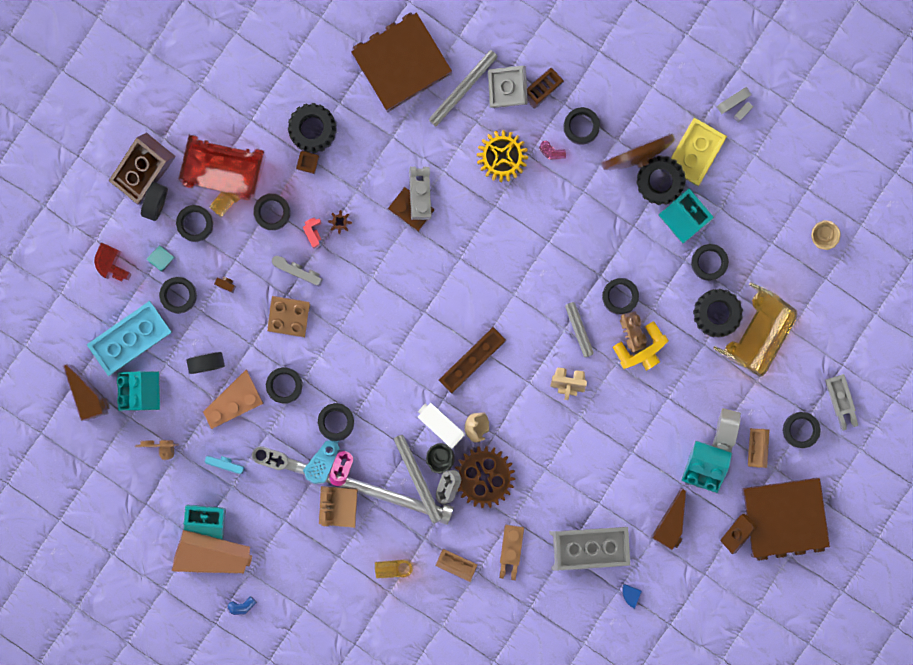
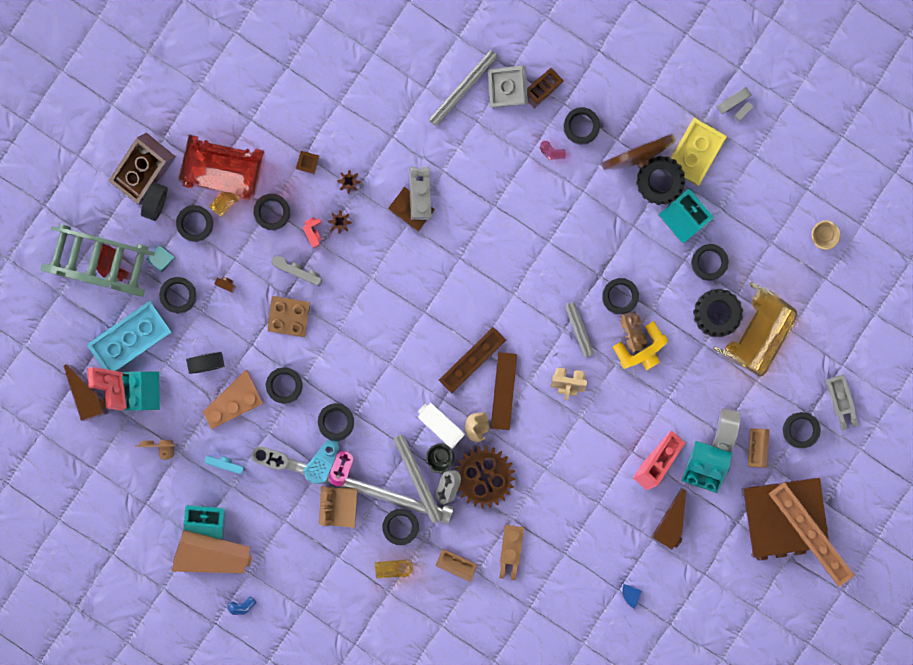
black tyre [288,103,337,153] -> none
reddish brown panel [351,12,452,113] -> none
yellow gear [476,130,528,182] -> none
light grey plate [549,527,630,571] -> none
reddish brown plate [720,513,757,554] -> none
none -> sand green fence [40,224,155,297]
none -> coral plate [87,367,126,411]
none -> copper gear [337,170,361,194]
none -> black tyre [382,509,419,545]
none -> reddish brown tile [491,352,517,430]
none -> coral slope [633,431,685,490]
none -> nougat plate [768,482,855,587]

